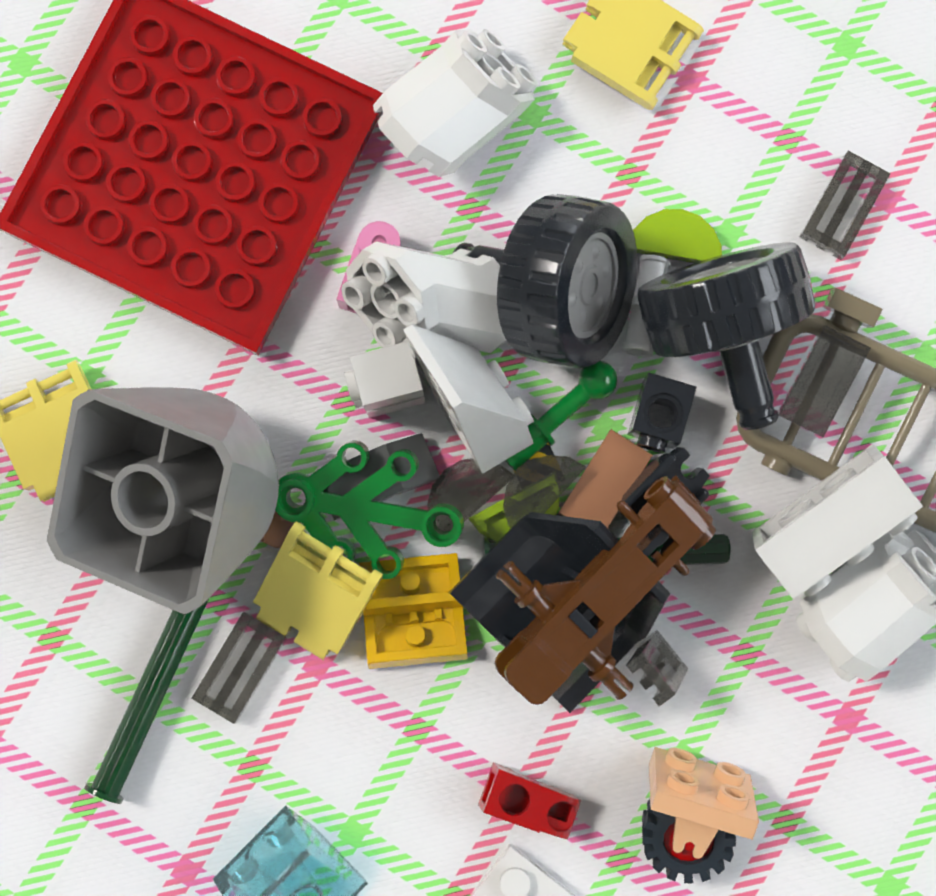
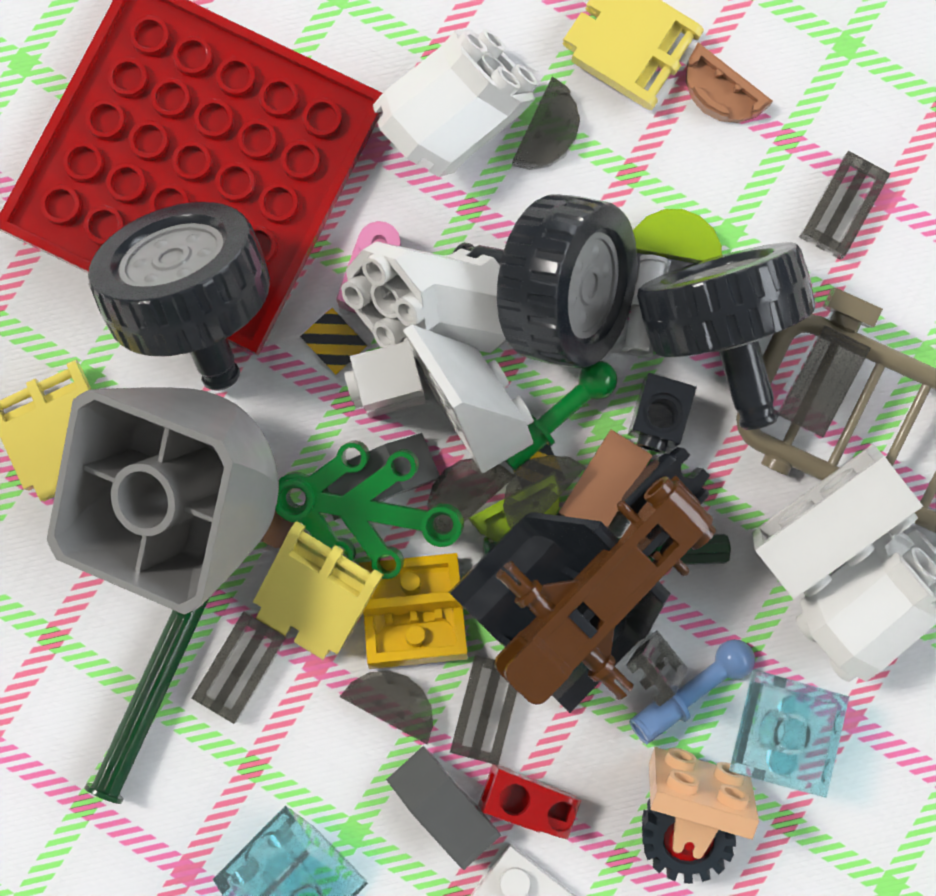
none -> black wheel [88,202,270,391]
none -> sticker [300,308,368,375]
none -> clear smoke tile [340,670,433,745]
none -> dark grey slope [386,746,502,870]
none -> clear smoke tile [450,654,517,765]
none -> clear smoke tile [512,76,580,170]
none -> medium blue pin [629,639,755,745]
none -> nougat tile [686,42,773,123]
none -> clear light blue slope [729,670,850,798]

